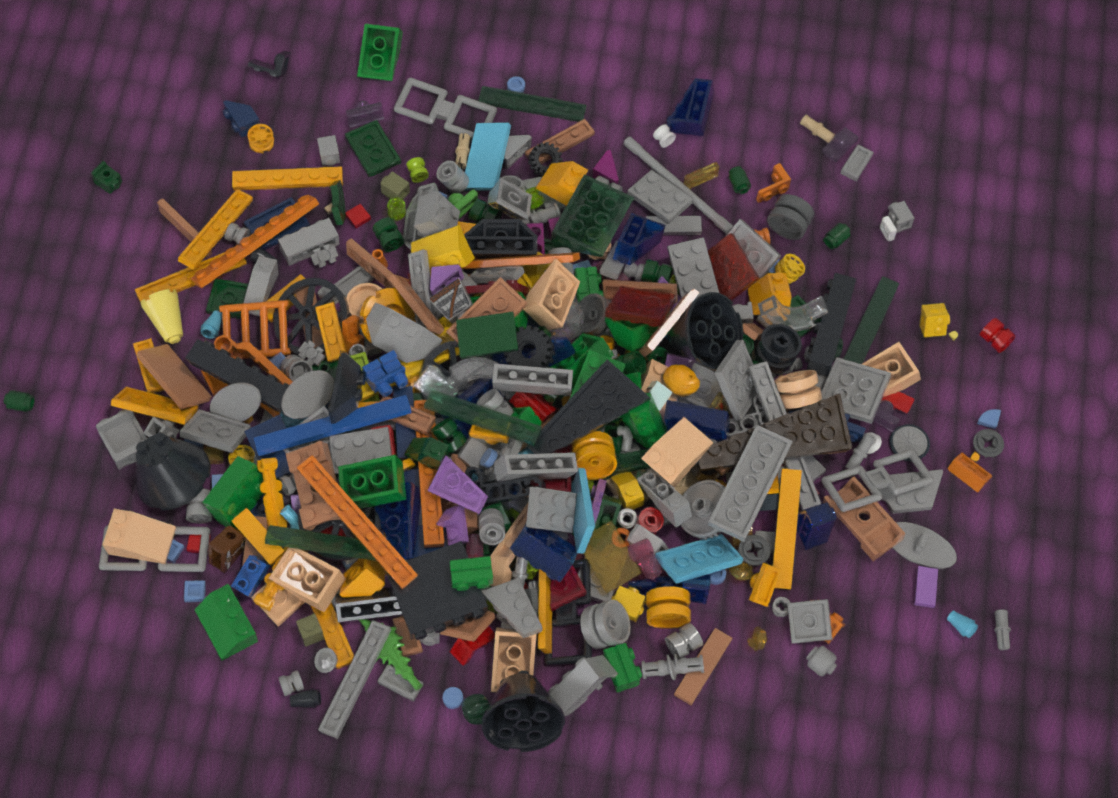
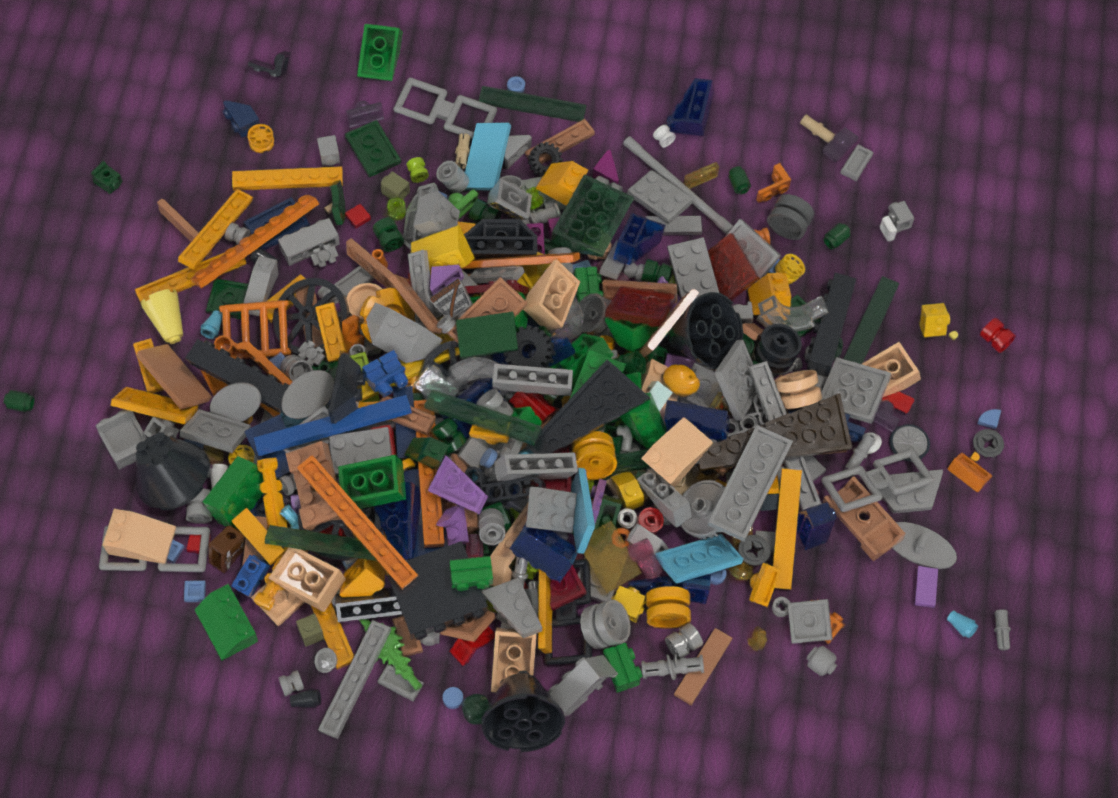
none -> white cone [210,464,228,490]
none -> light grey bush [437,314,456,334]

